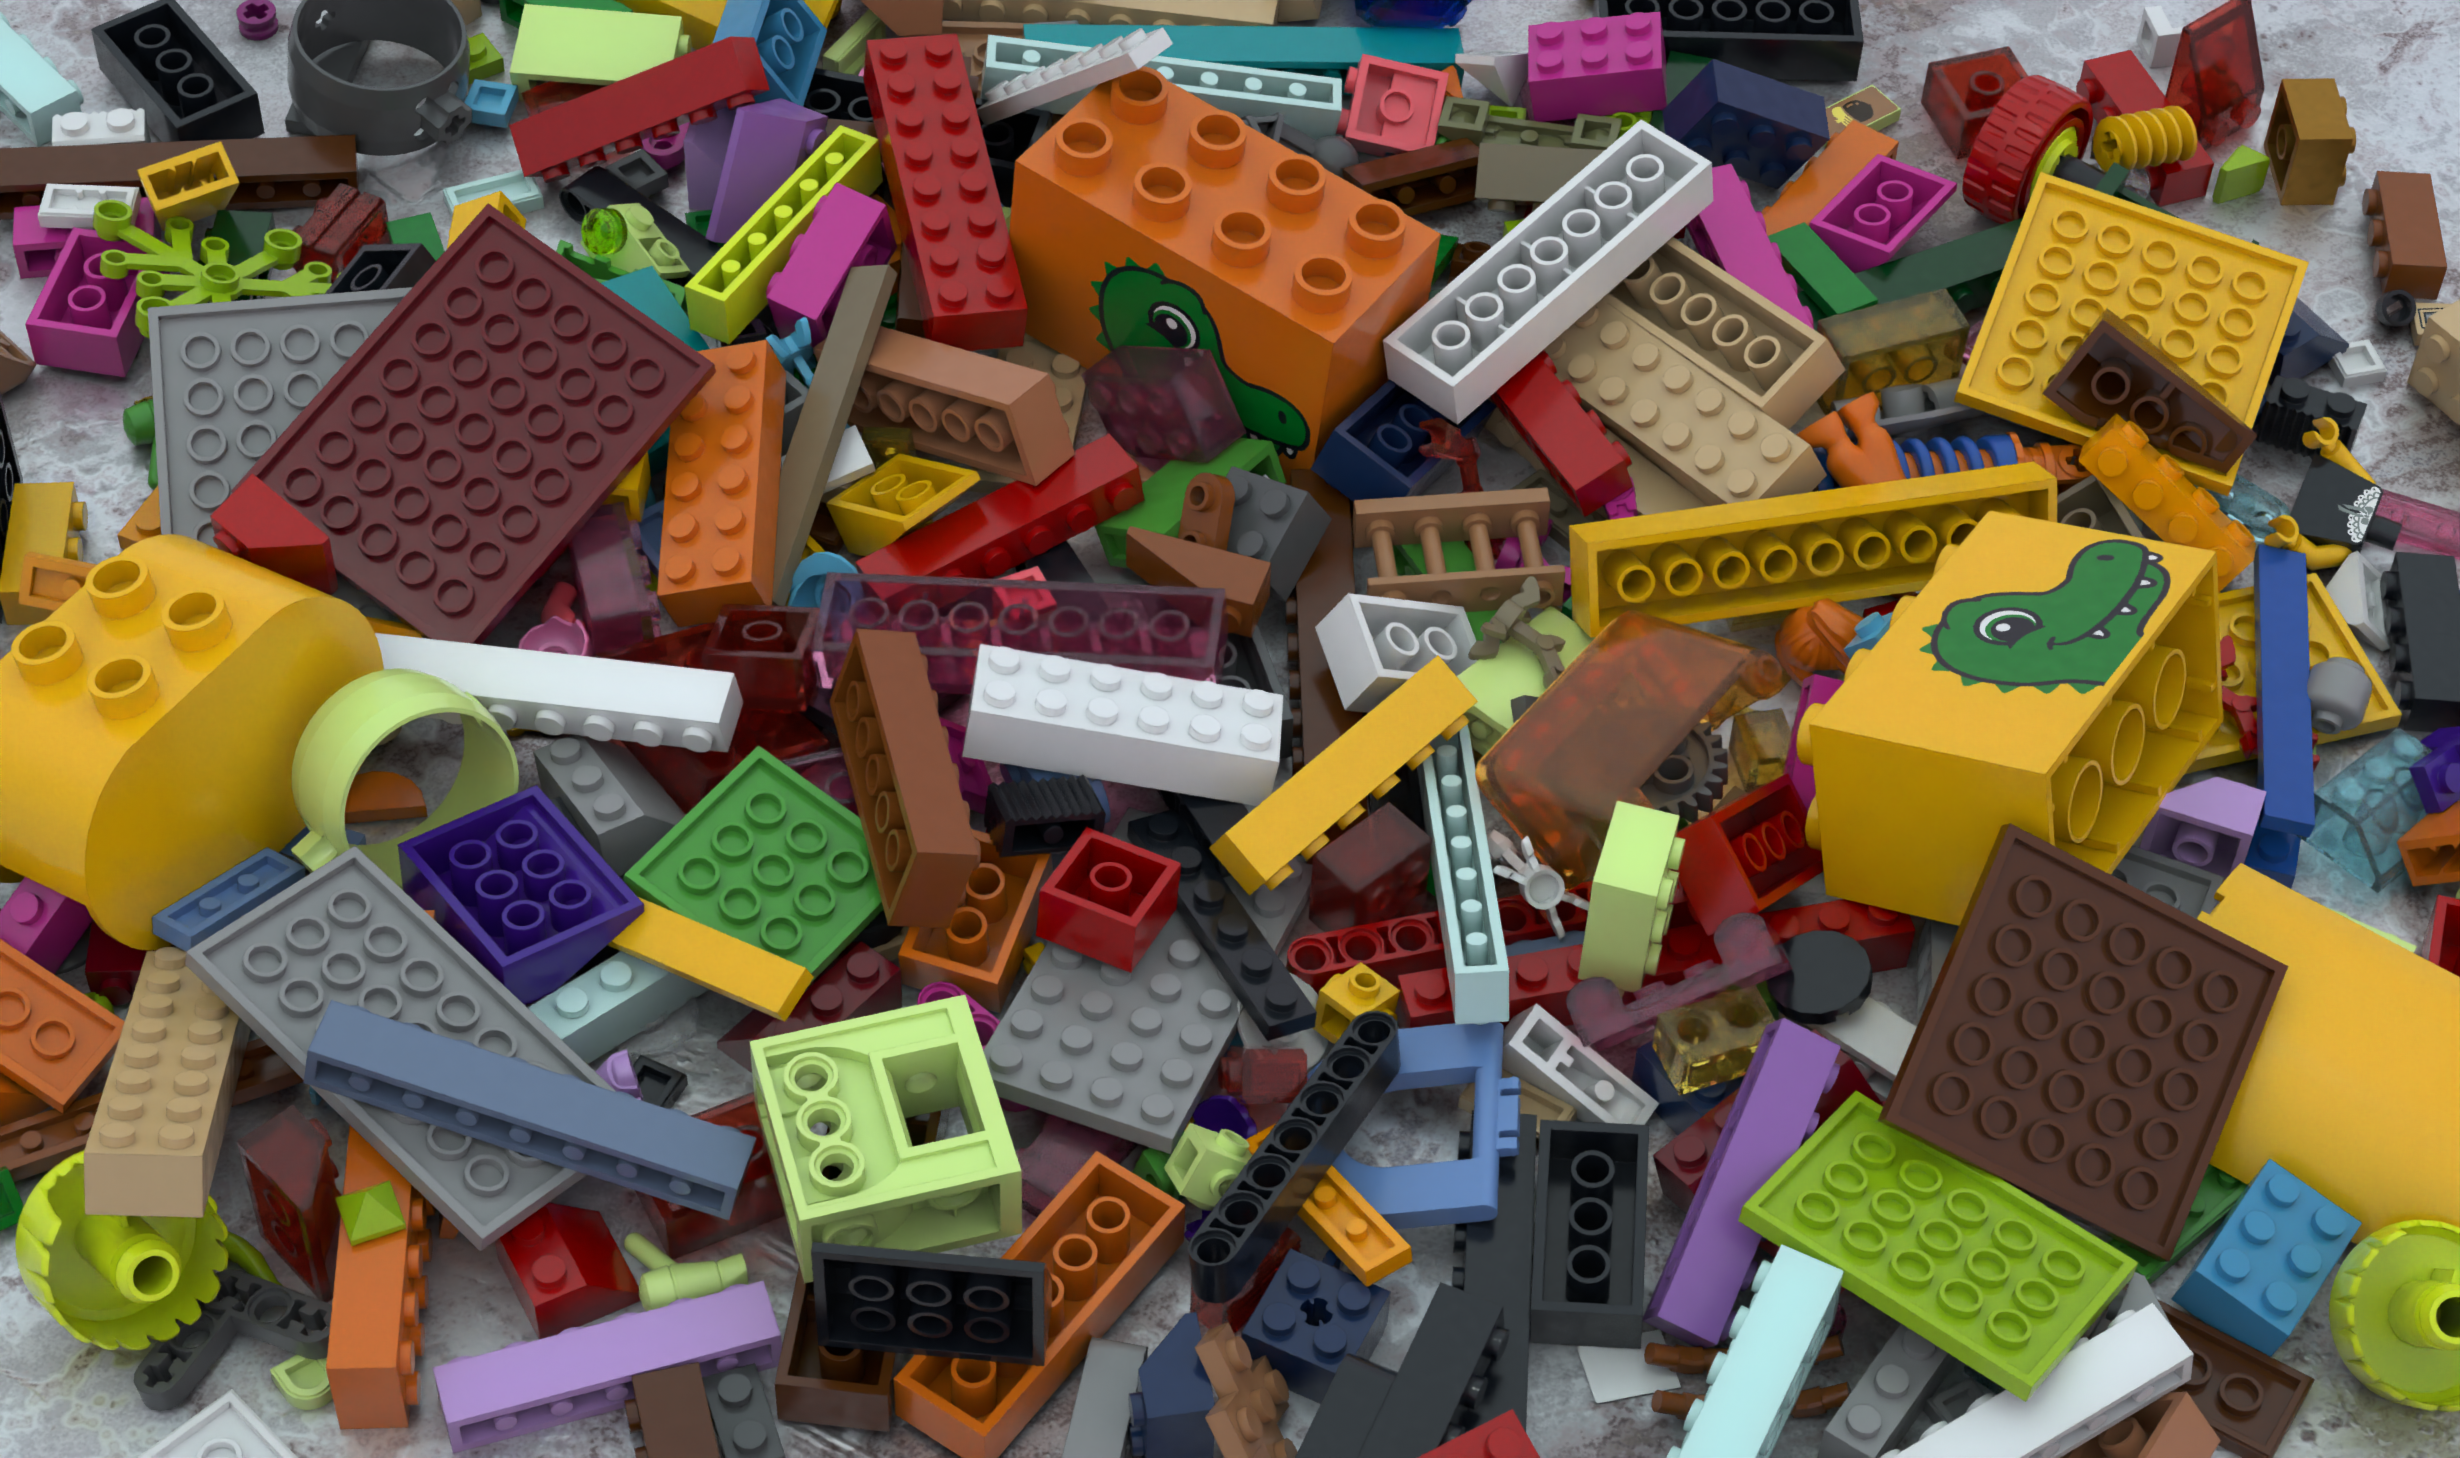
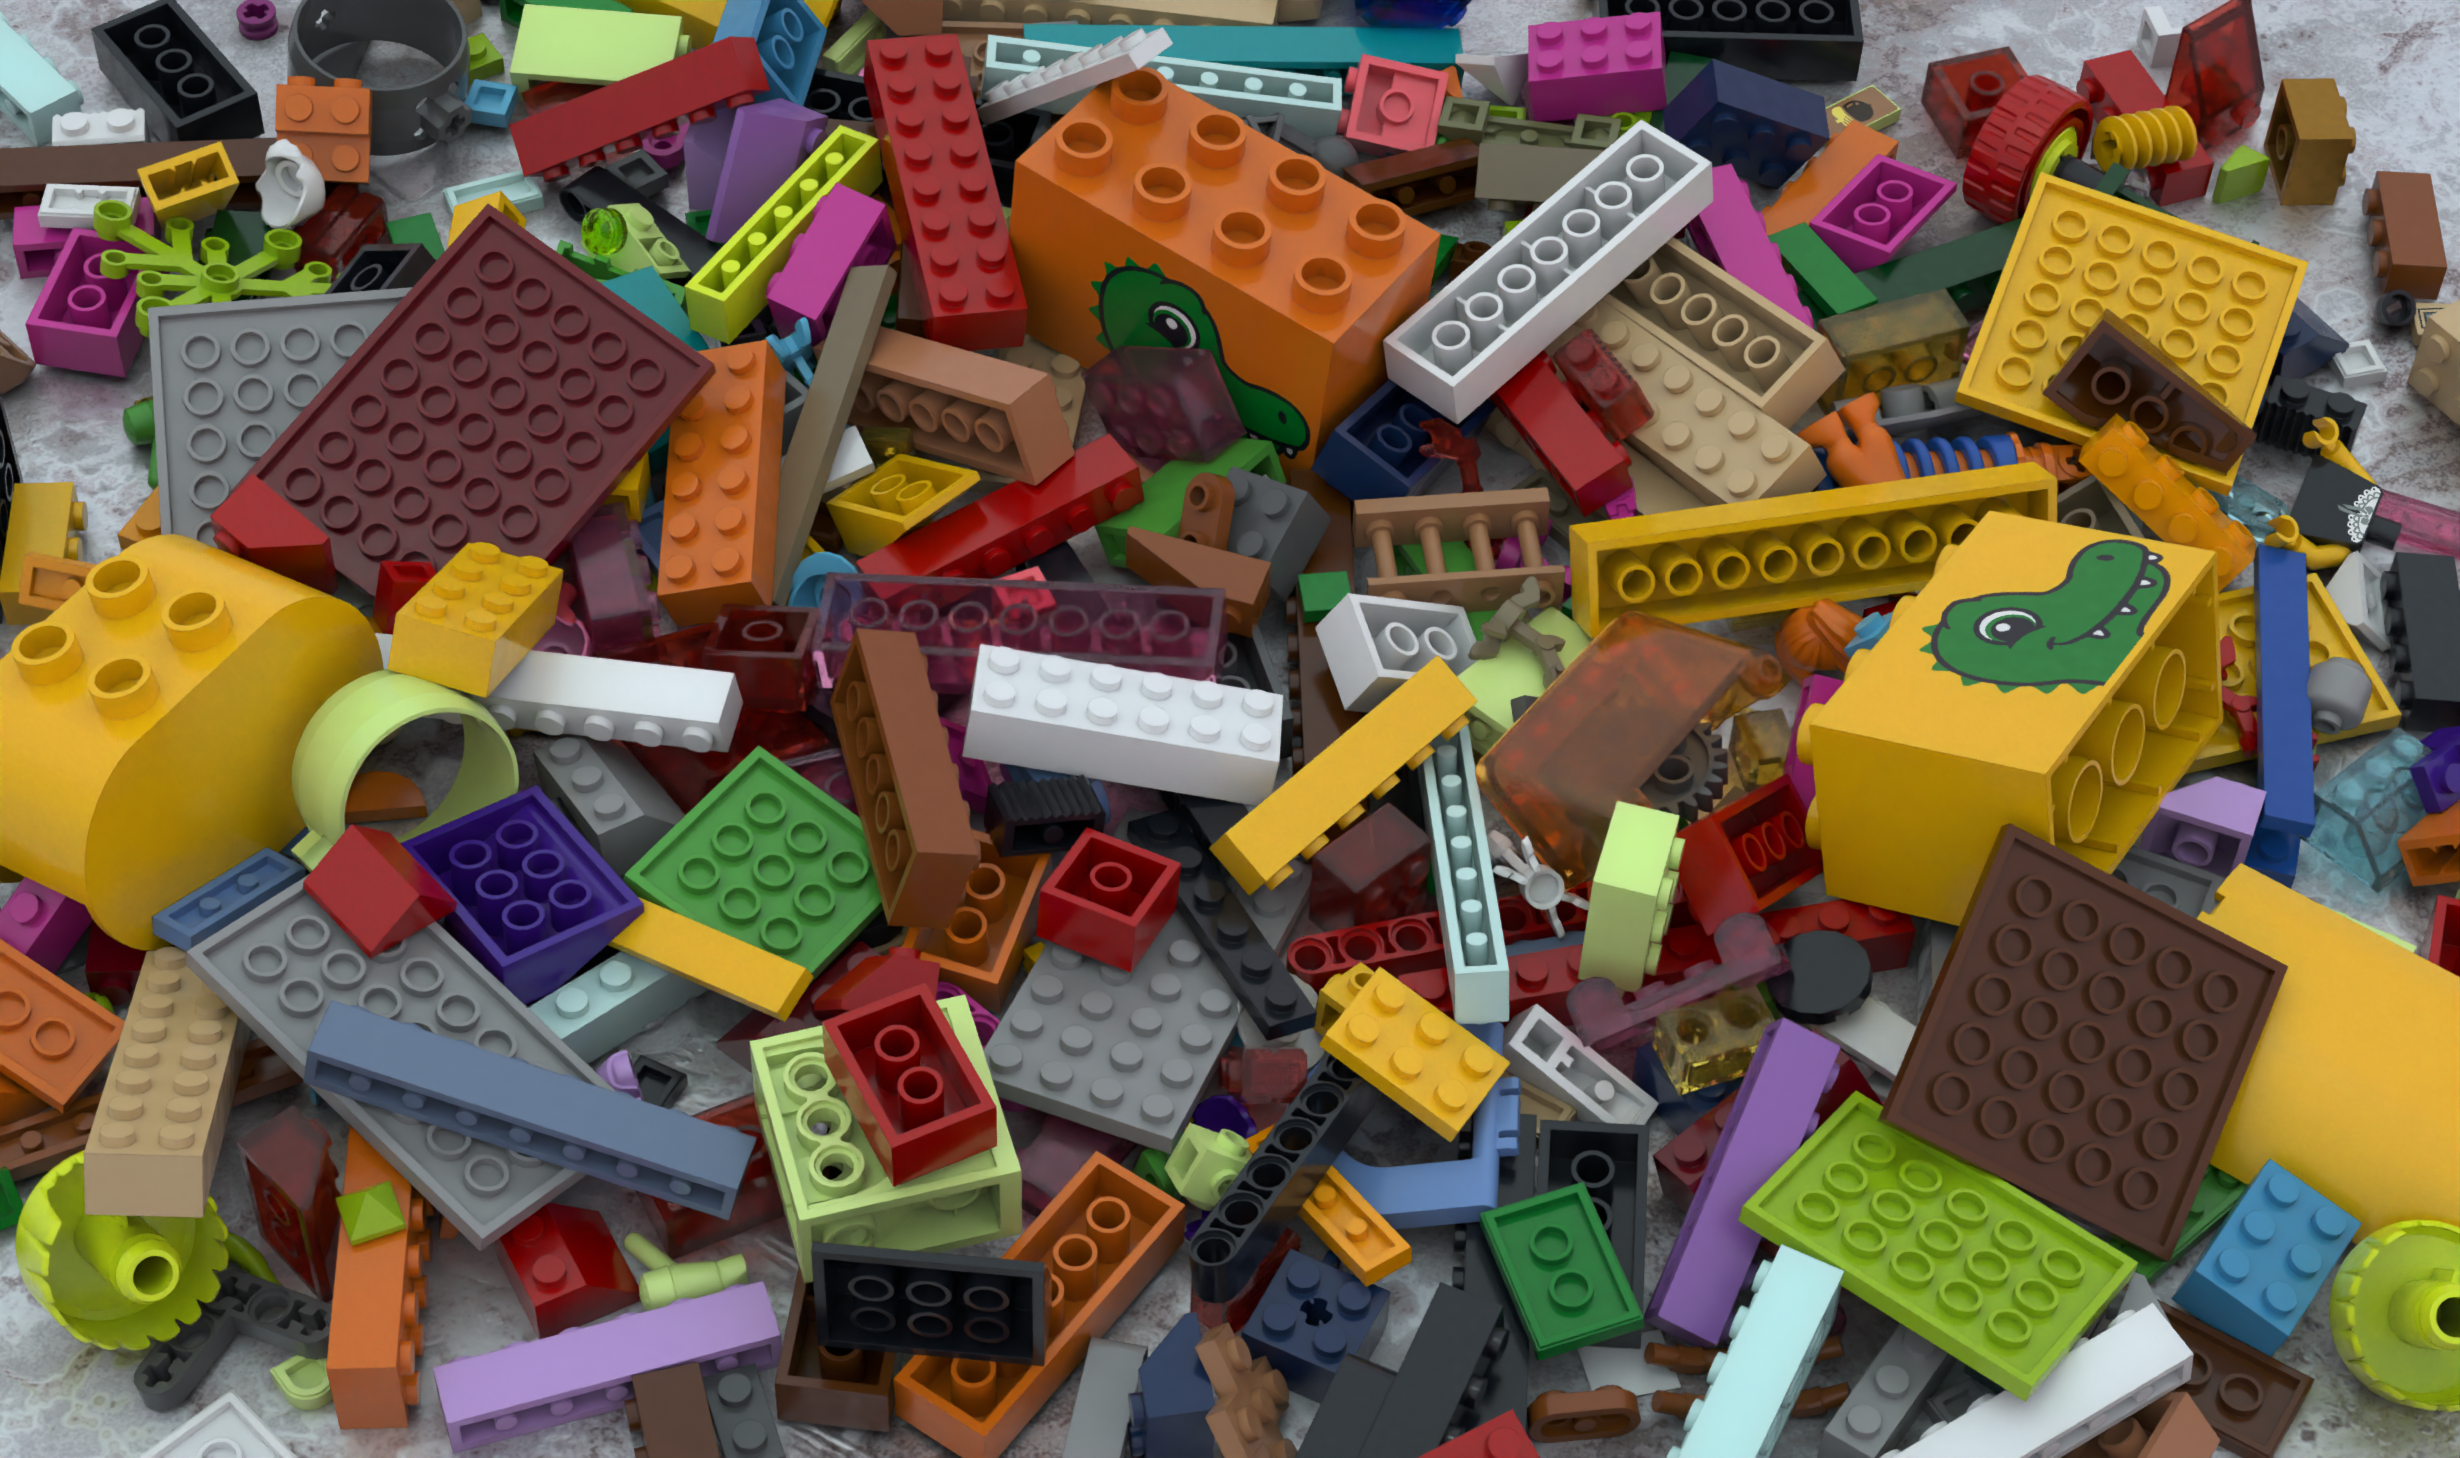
none -> white hair [255,139,325,229]
none -> orange plate [275,76,373,185]
none -> red slope [303,824,457,959]
none -> red panel [373,561,437,635]
none -> yellow brick [387,542,564,698]
none -> red slope [813,947,940,1016]
none -> red brick [822,983,997,1187]
none -> green tile [1297,571,1351,623]
none -> yellow plate [1319,966,1511,1143]
none -> green tile [1480,1182,1644,1361]
none -> dark orange plate [1527,1385,1641,1443]
none -> clear red brick [1553,329,1654,441]

